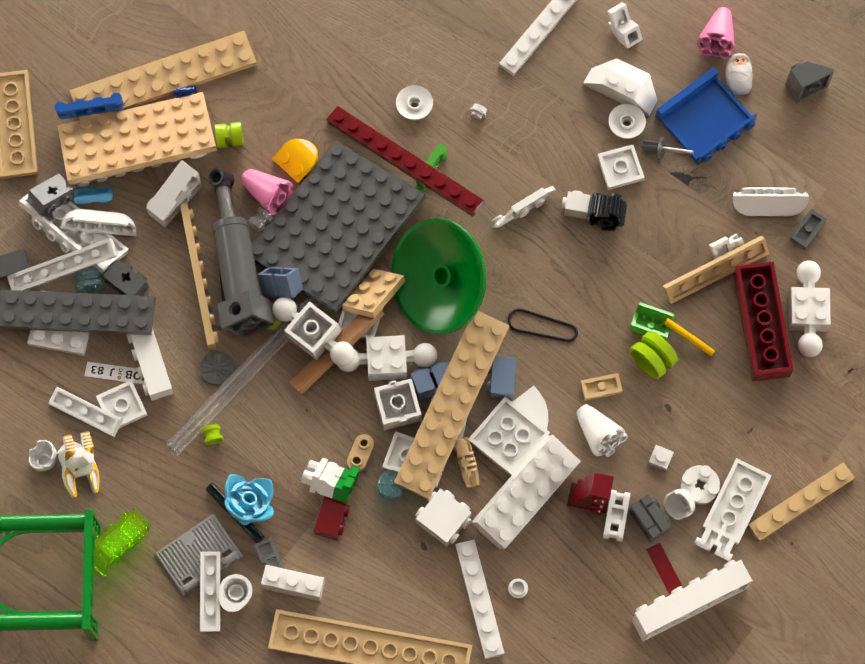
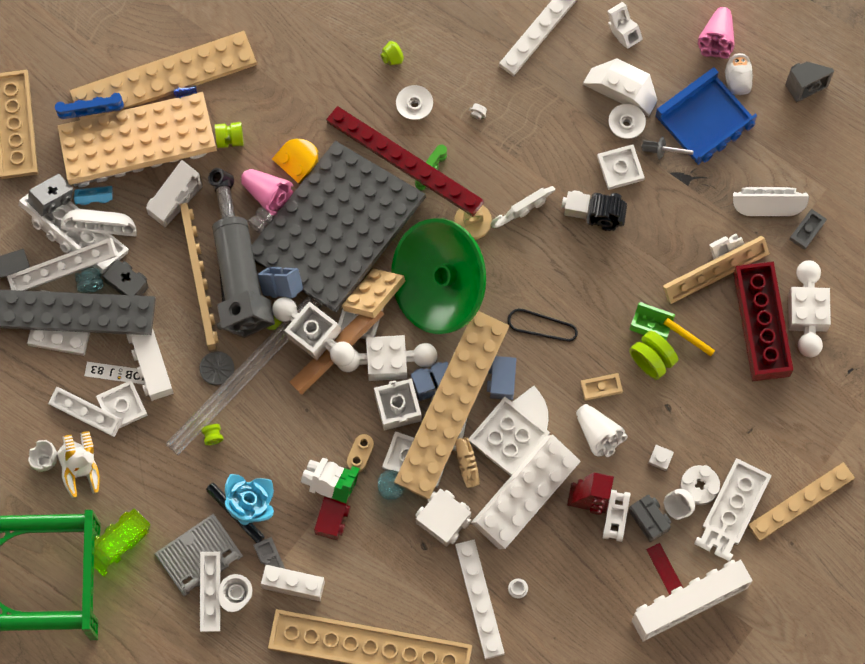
none -> lime cone [380,41,404,65]
none -> tan tile [454,205,492,240]

